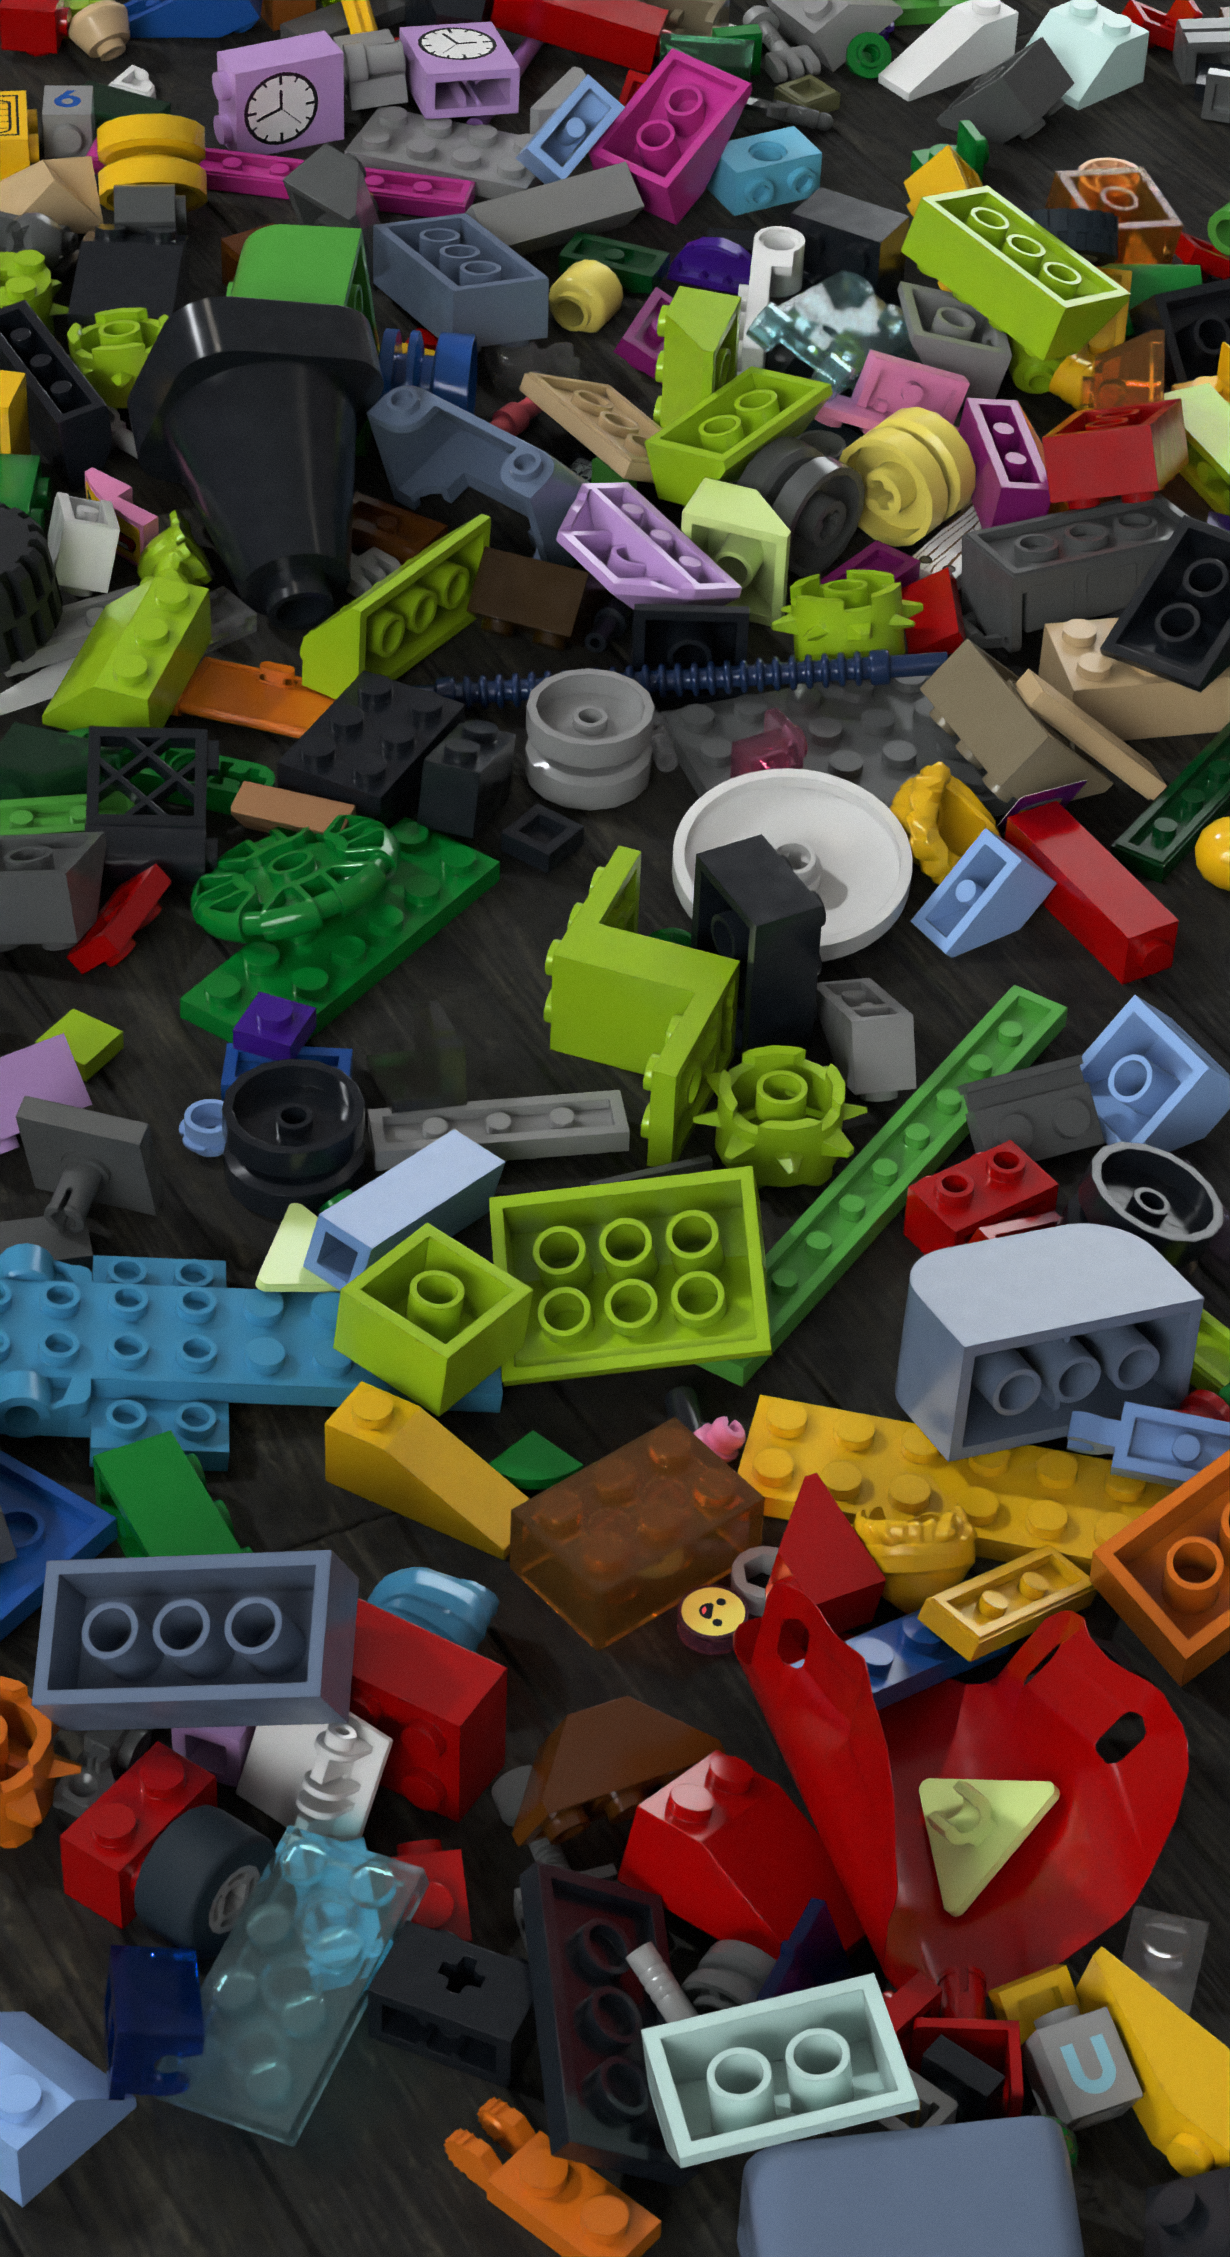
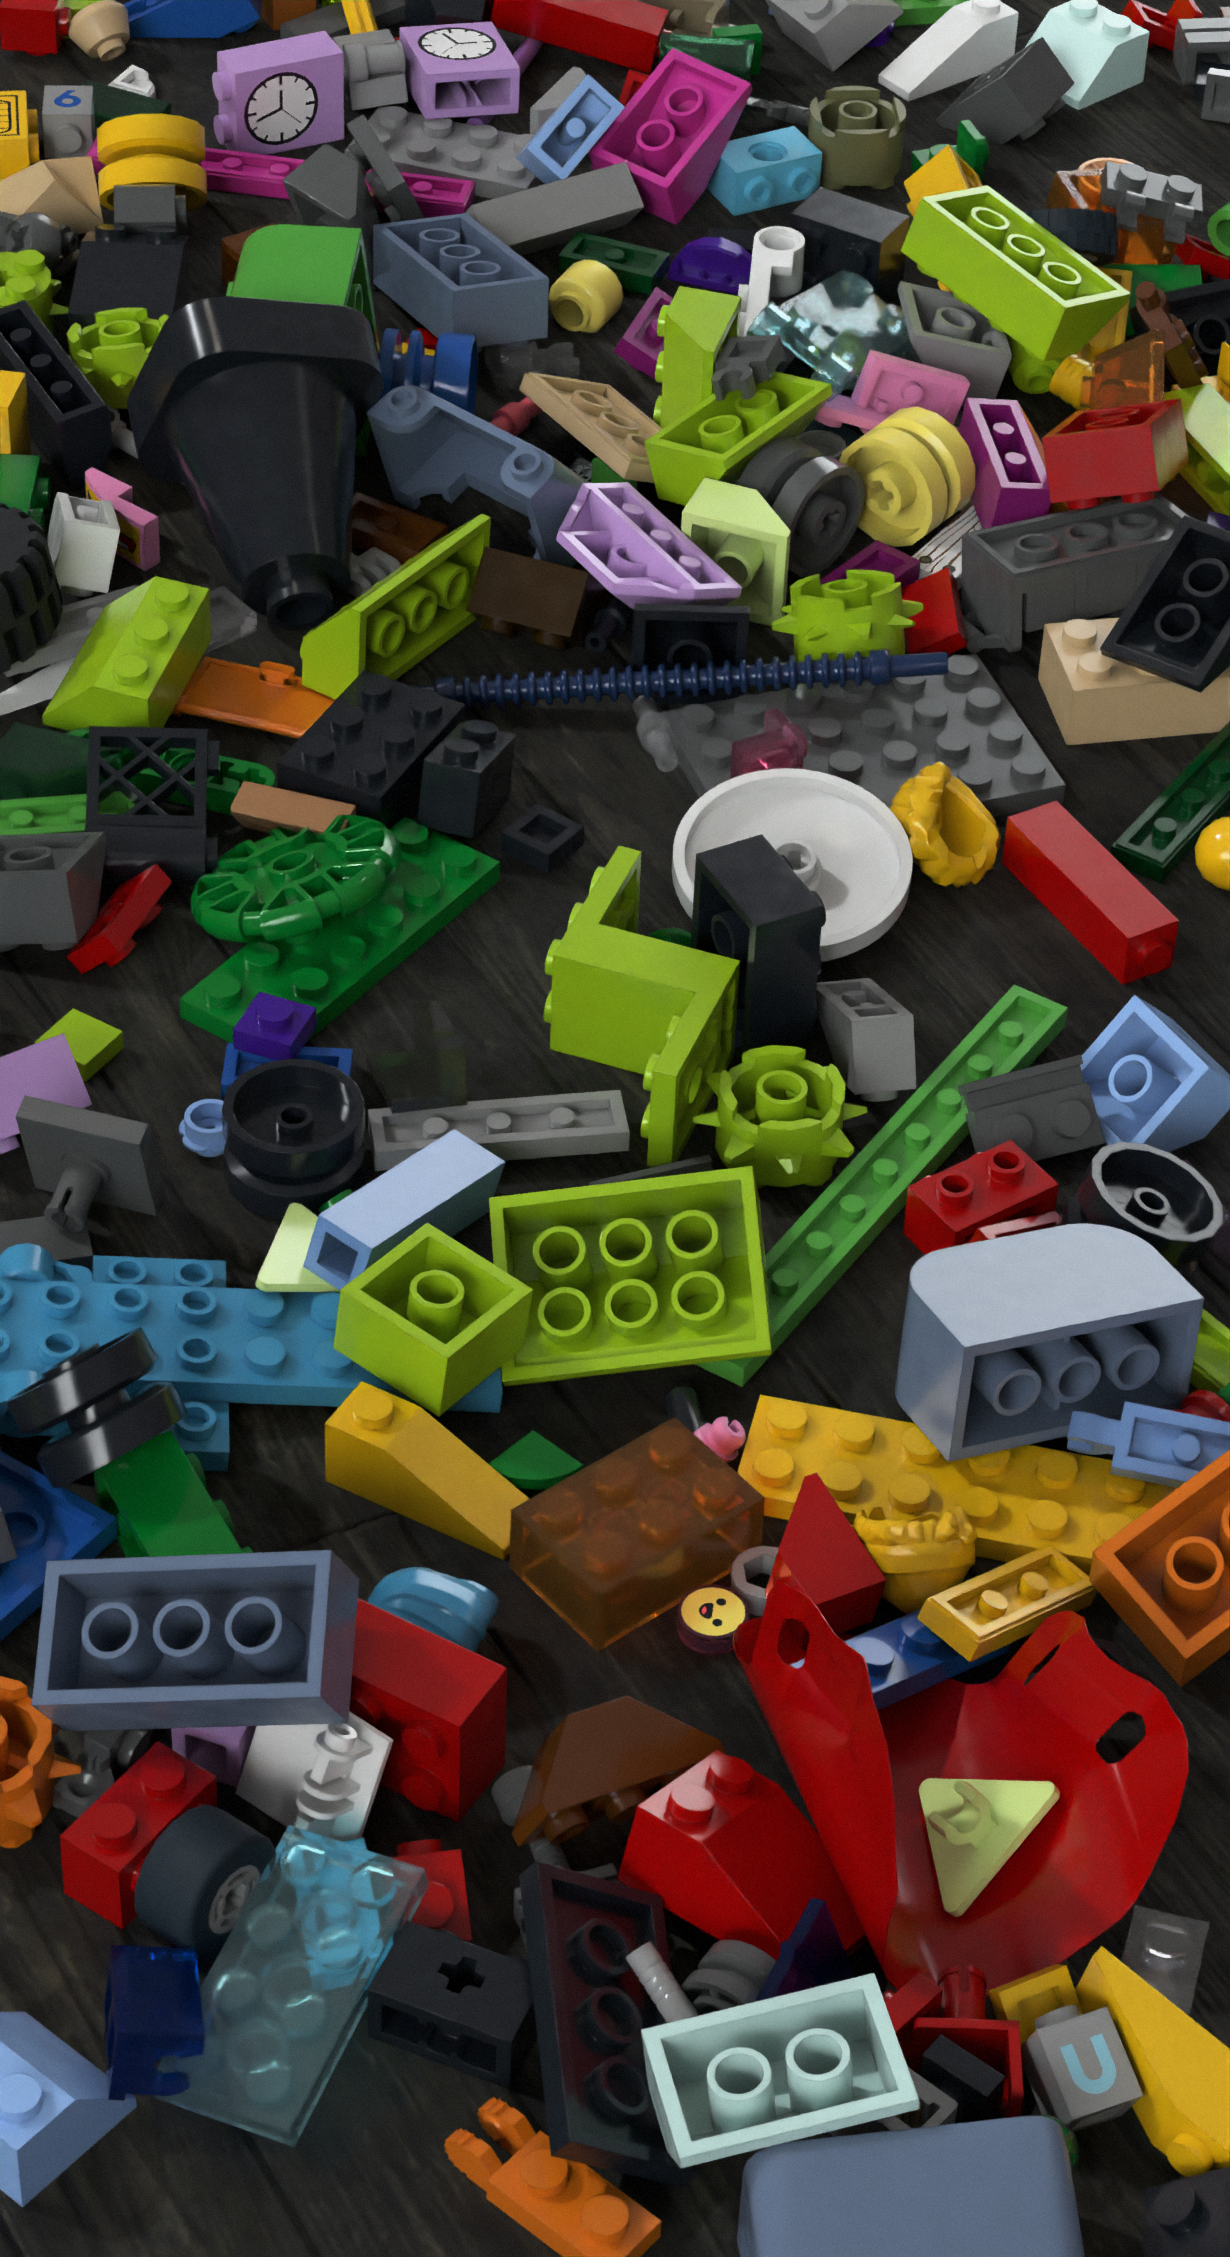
lime animal [137,509,213,586] -> none
light grey wheel [525,668,655,811] -> none
light grey hinge [743,5,821,83] -> none
olive tile [774,74,840,113] -> none
green plate [845,32,892,79] -> none
light blue slope [910,828,1057,958] -> none
dark tan slope [920,638,1114,803] -> none
dark purple sticker [997,780,1087,834] -> none
tan tile [1015,668,1167,801] -> none
none -> black wheel [5,1327,188,1488]
none -> dark grey plate [346,114,424,223]
none -> dark grey plate [712,335,785,401]
none -> olive brick [807,86,906,190]
none -> dark grey plate [1100,161,1203,244]
none -> reddish brown plate [1135,281,1209,389]

